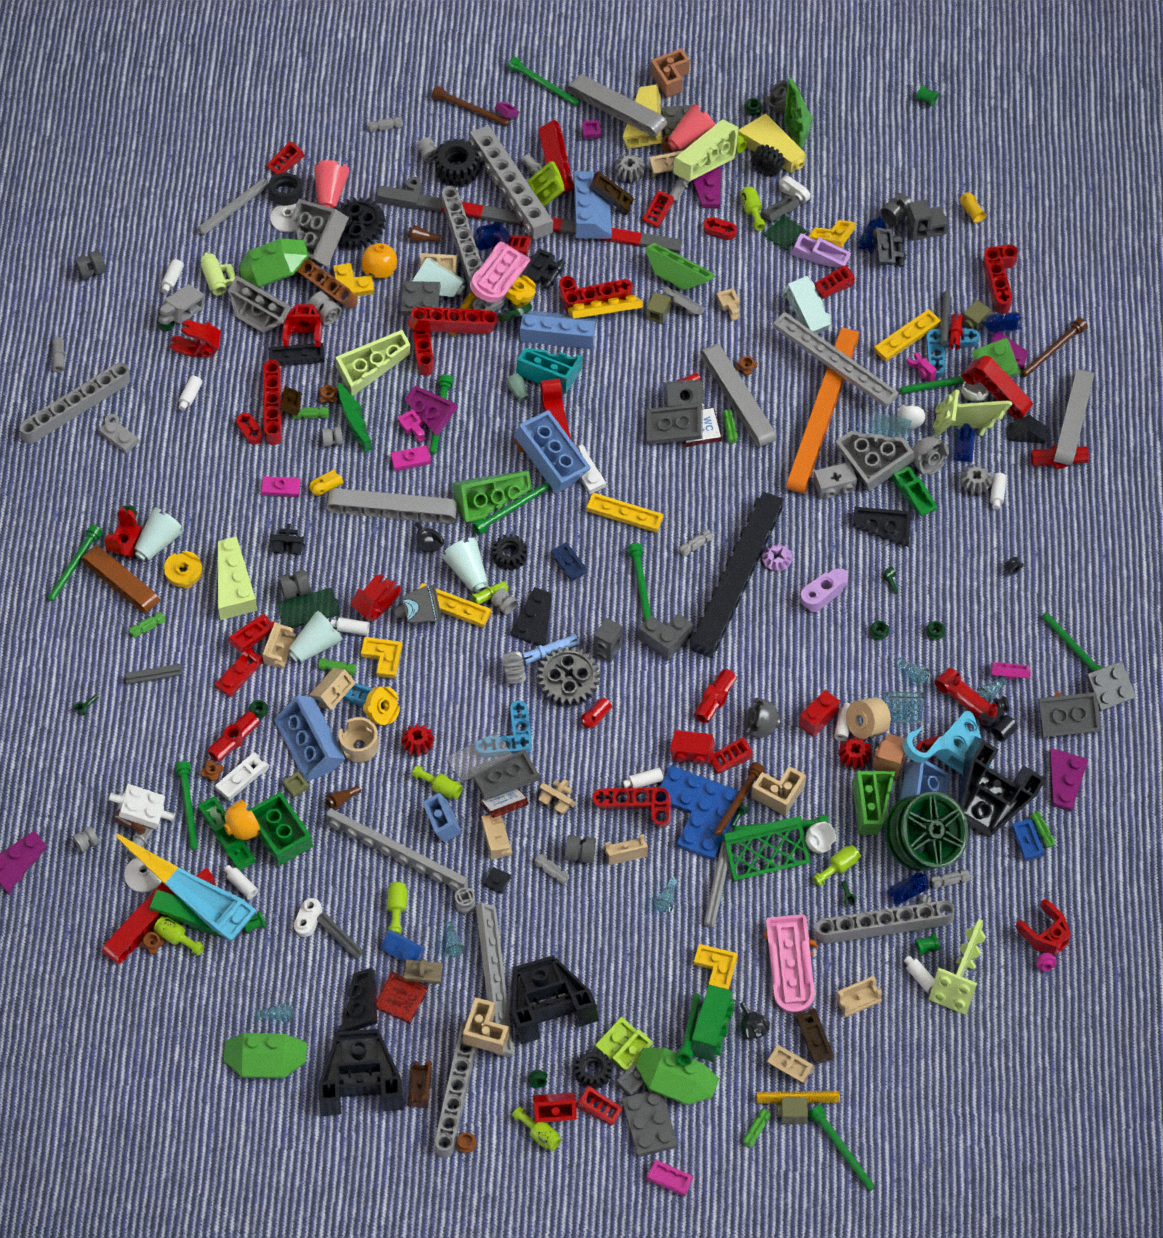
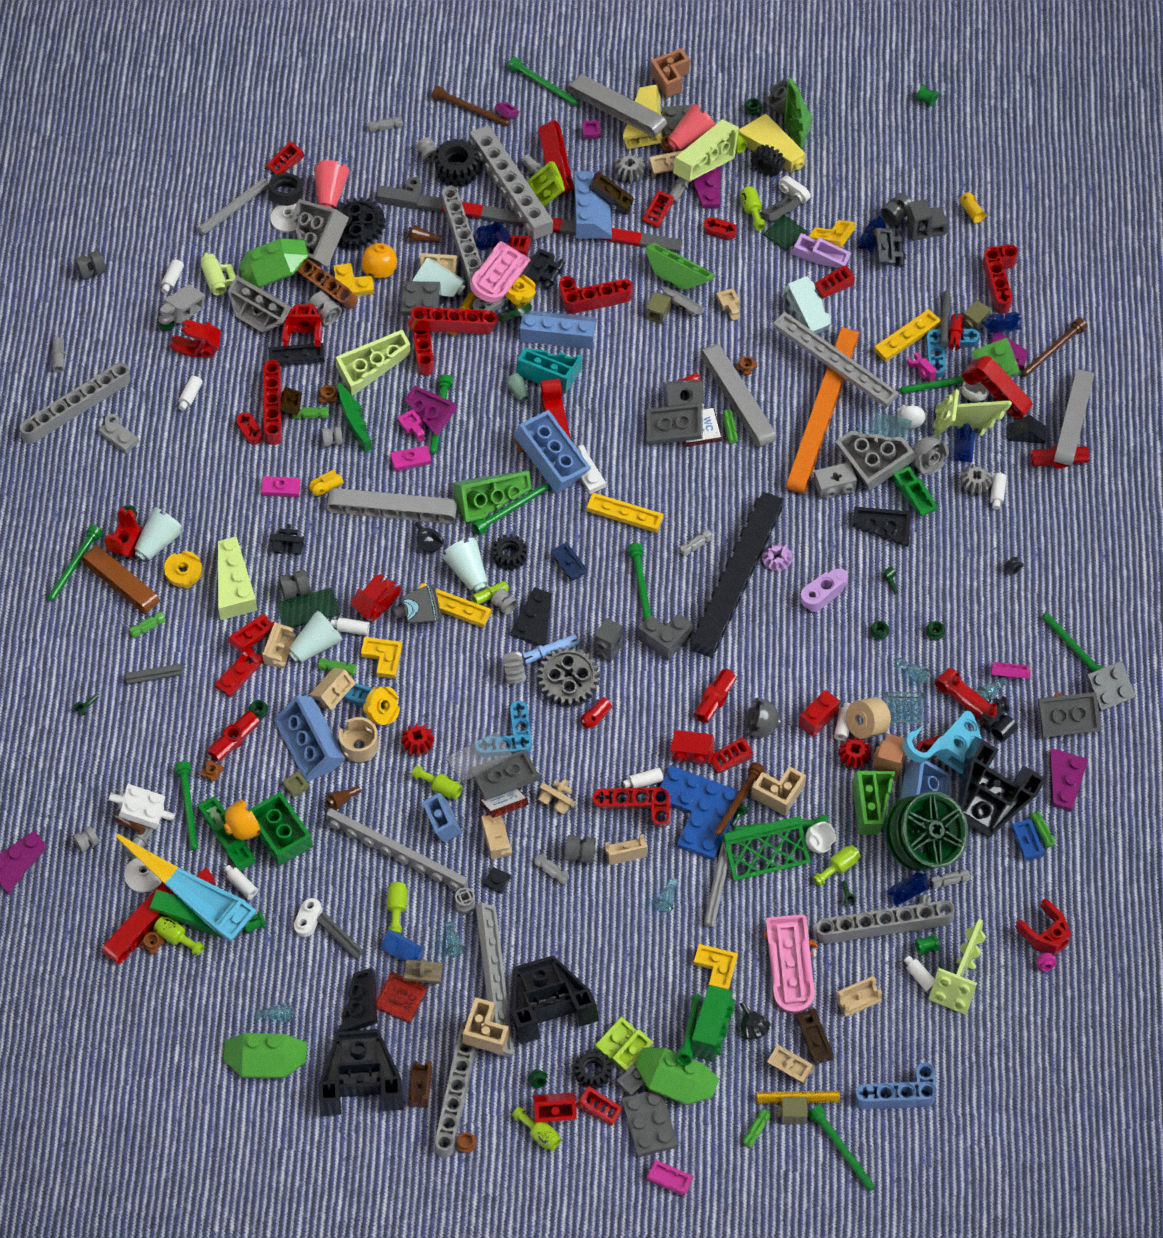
white plate [215,752,269,801] -> none
yellow plate [568,295,643,319] -> none
none -> medium blue beam [855,1062,937,1109]

